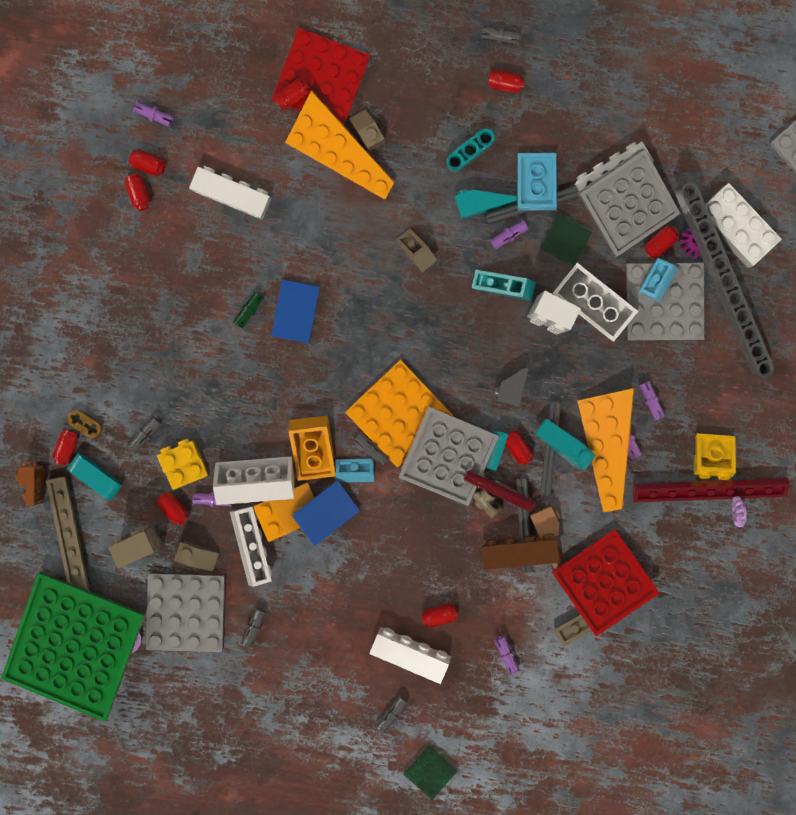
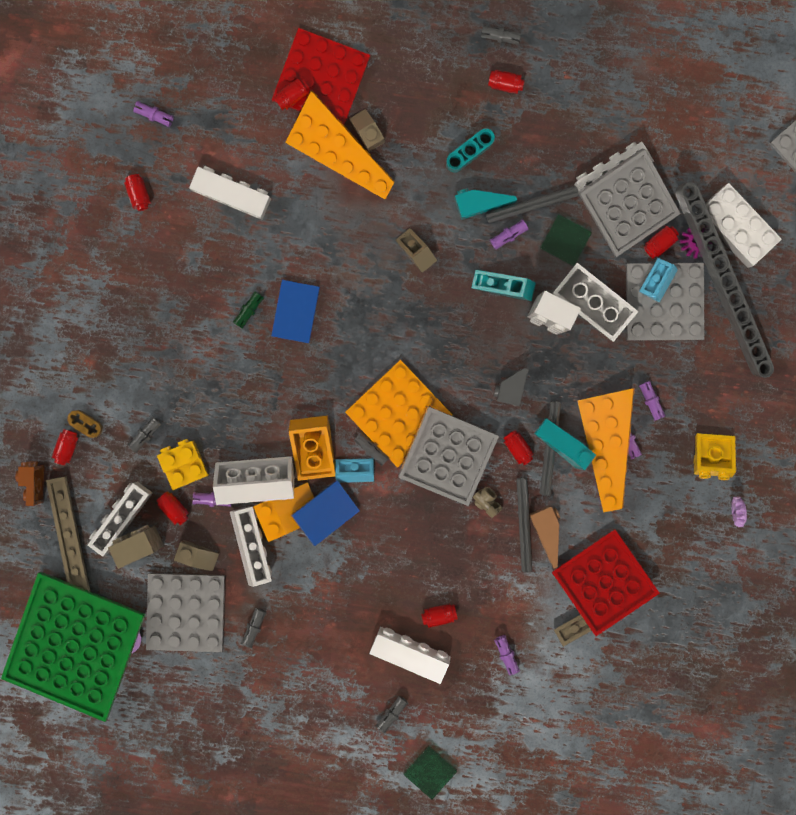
teal beam [66,453,123,501] -> none
red head [129,149,166,177] -> none
dark red axle [463,471,535,512] -> none
reddish brown brick [481,533,563,570] -> none
teal tile [486,429,508,471] -> none
medium azure plate [517,153,557,210] -> none
dark red plate [632,478,790,502] -> none
none -> white brick [87,482,152,557]

